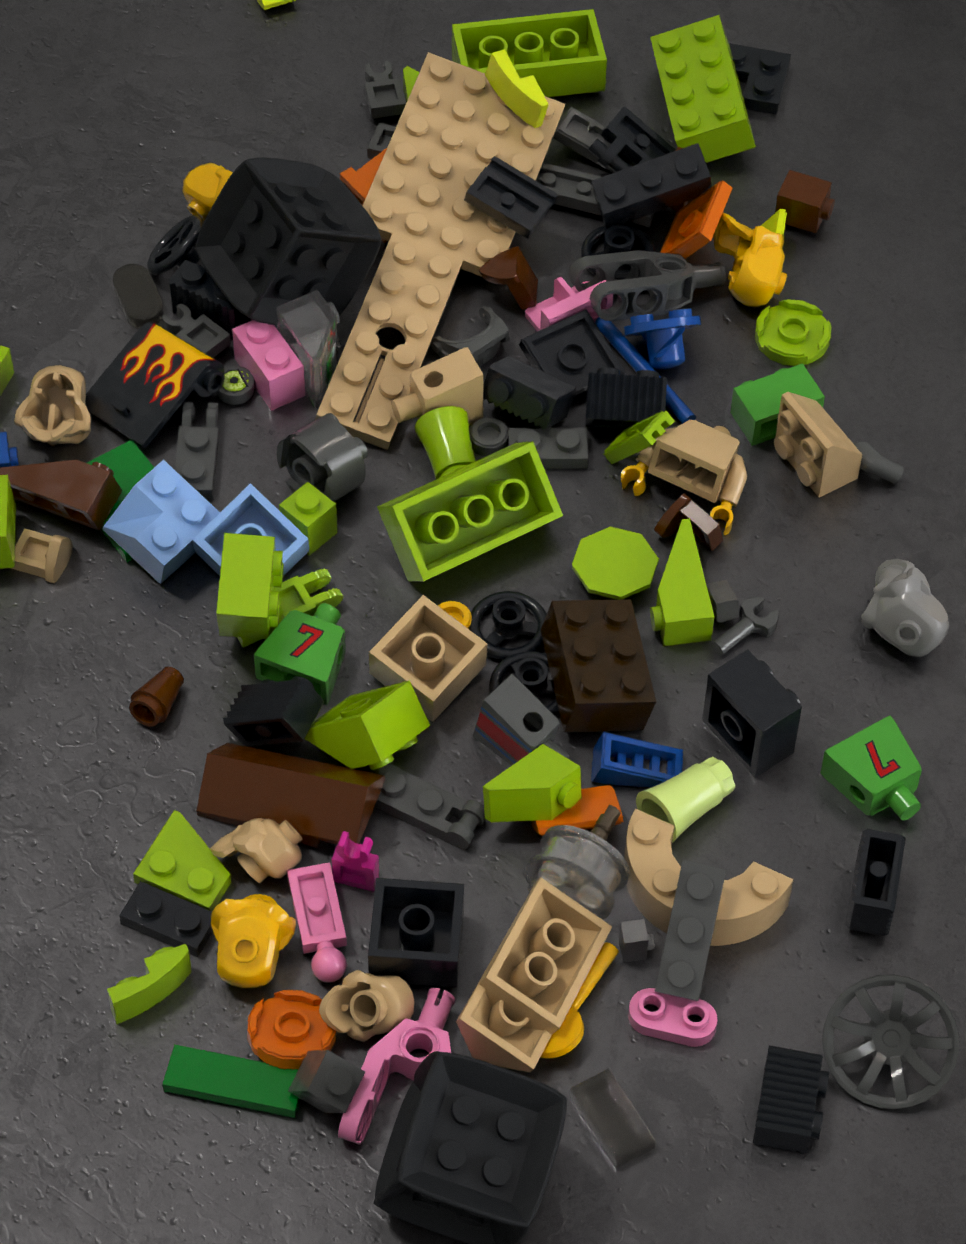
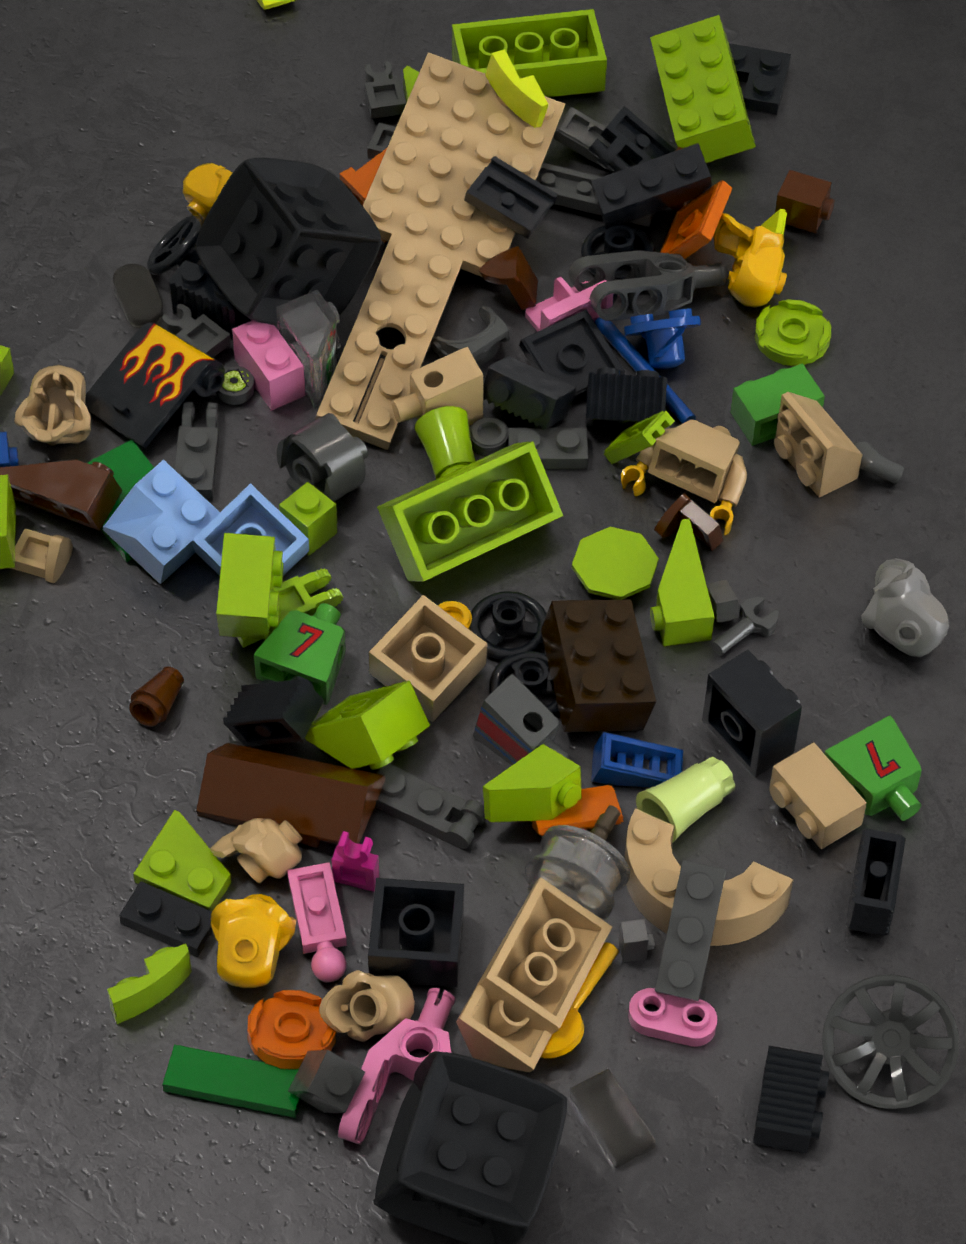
none -> tan brick [769,742,867,849]

